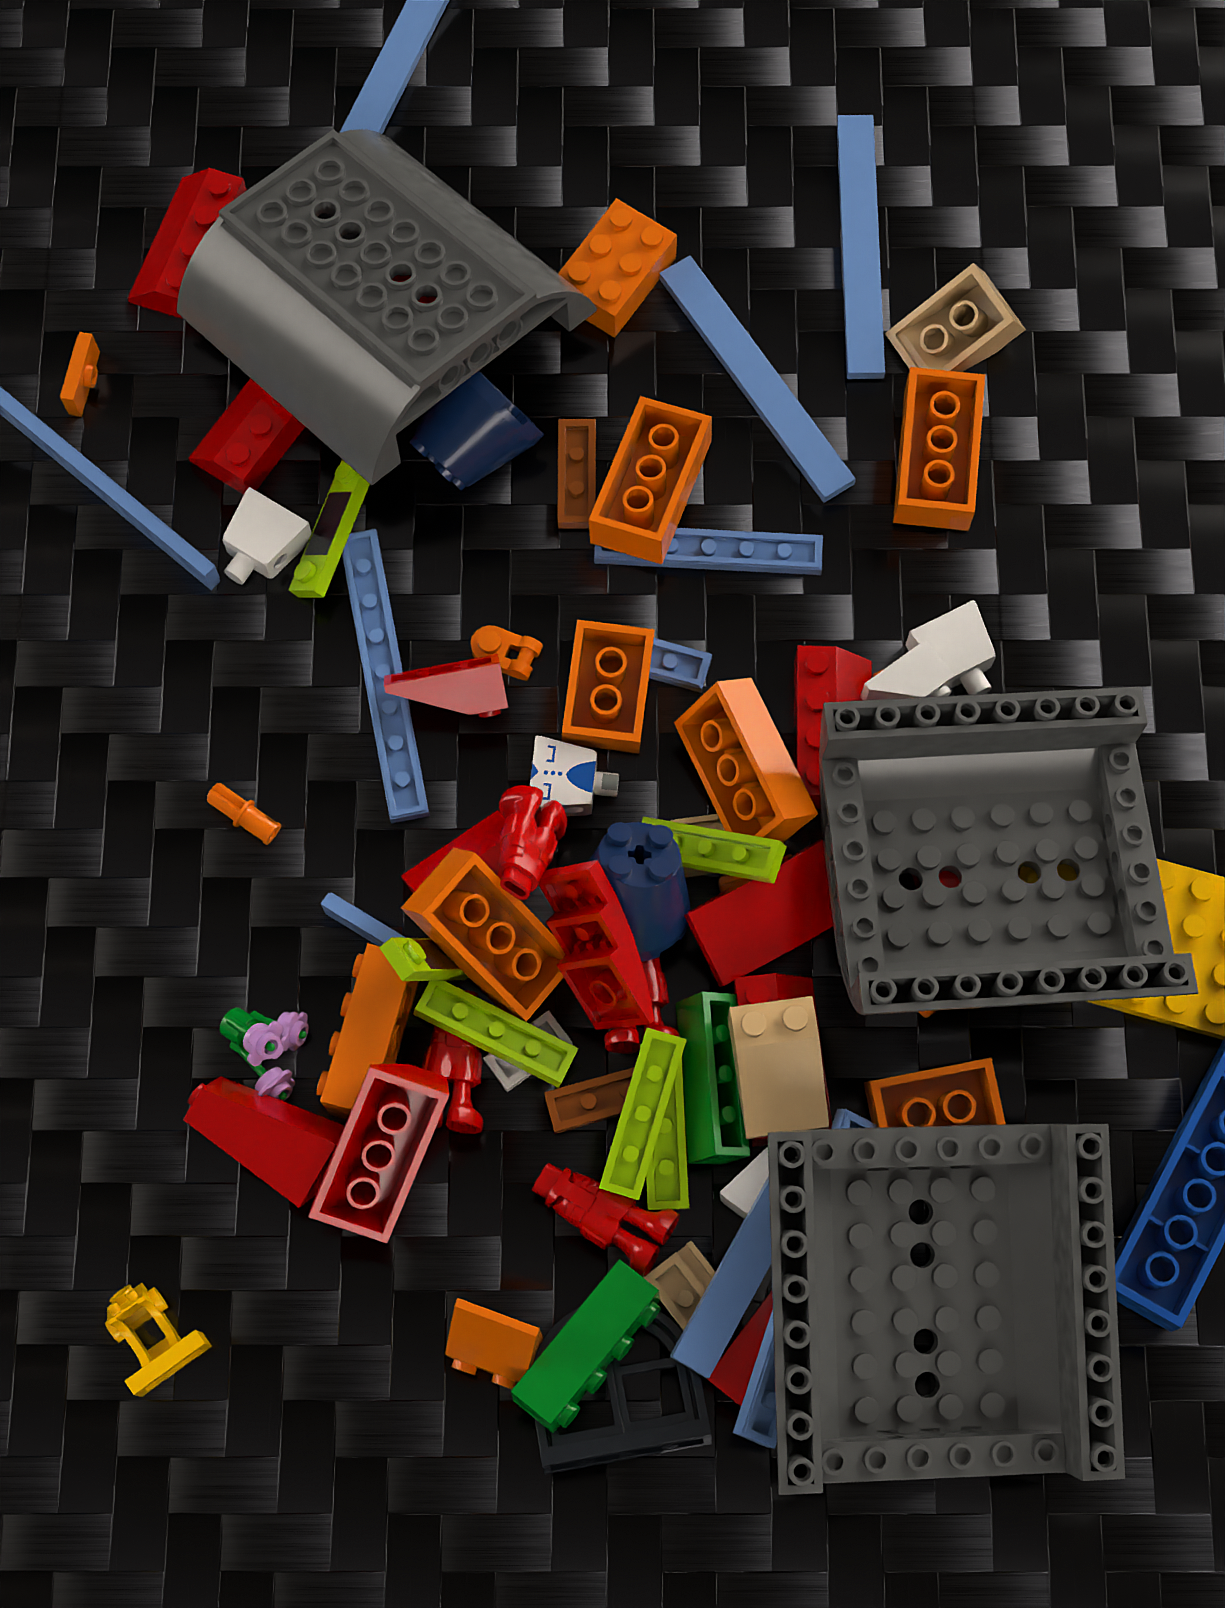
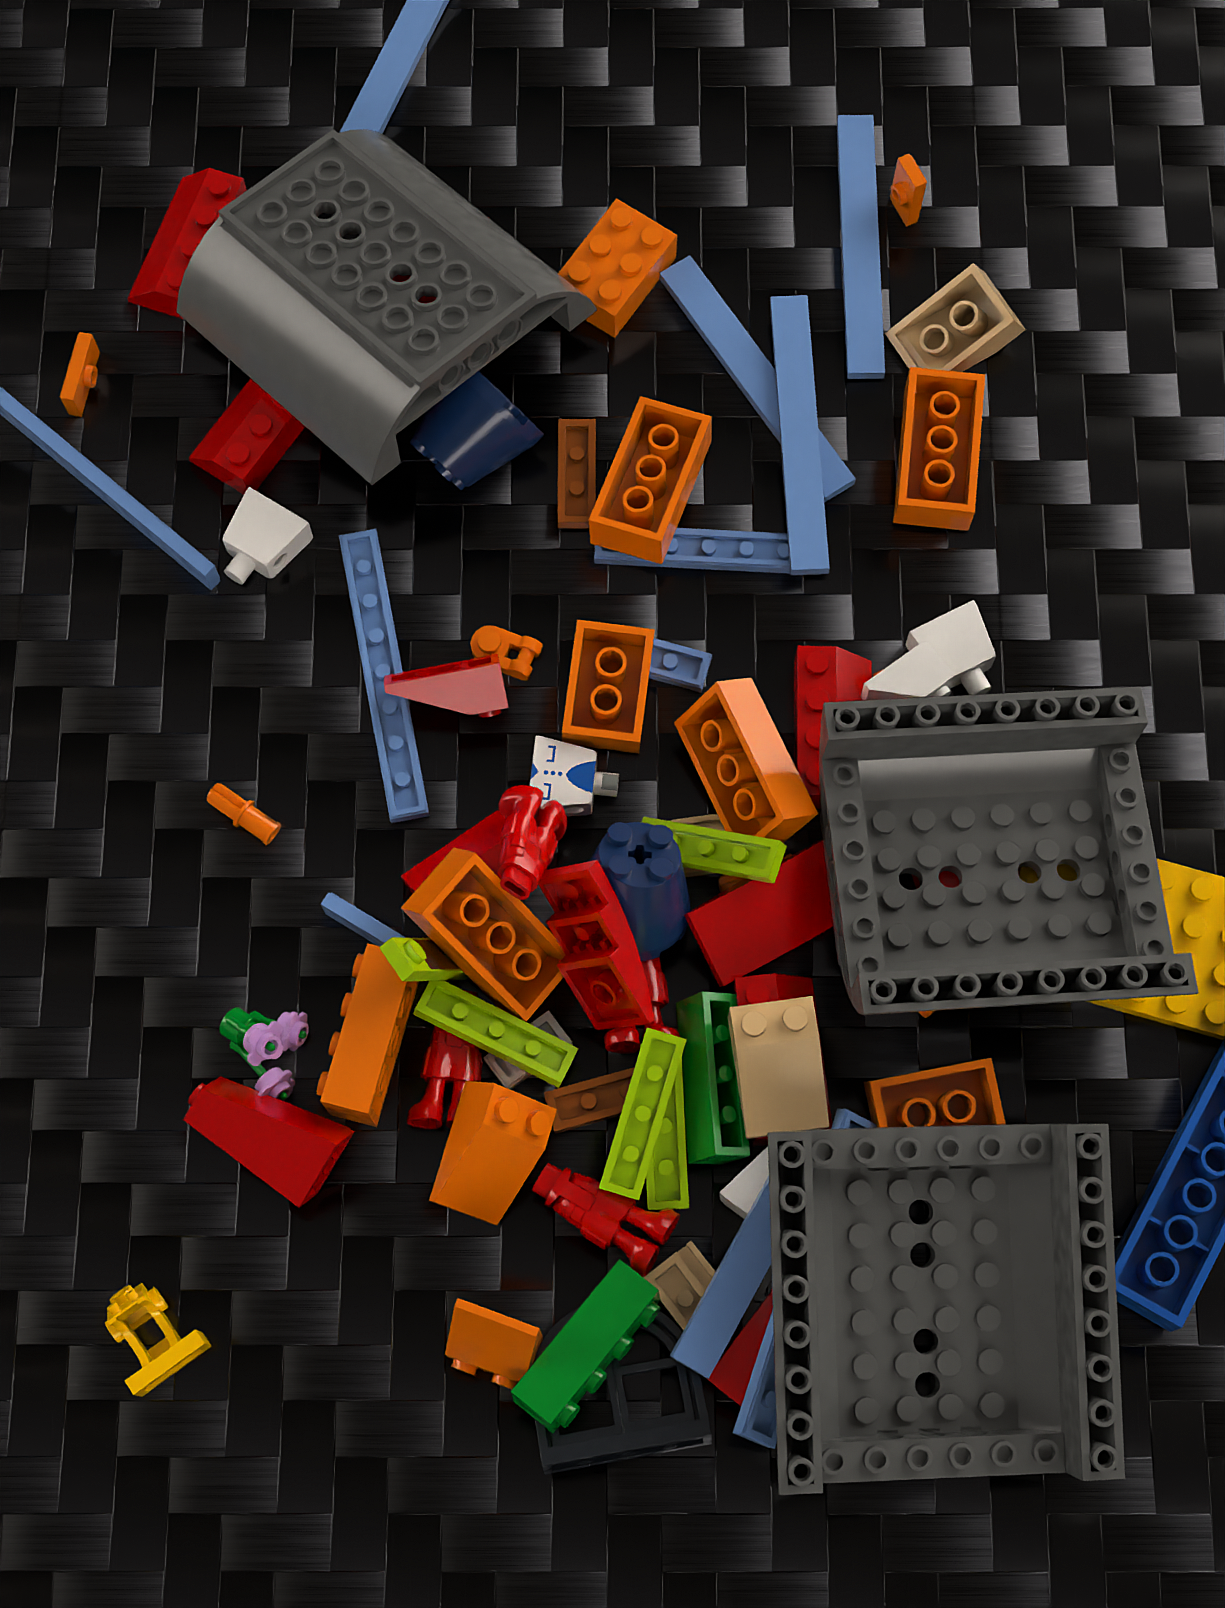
lime plate [289,459,370,598] -> none
red slope [308,1064,449,1243] -> none
none -> orange slope [429,1081,557,1225]
none -> medium blue tile [770,295,830,575]
none -> orange plate [890,154,927,227]

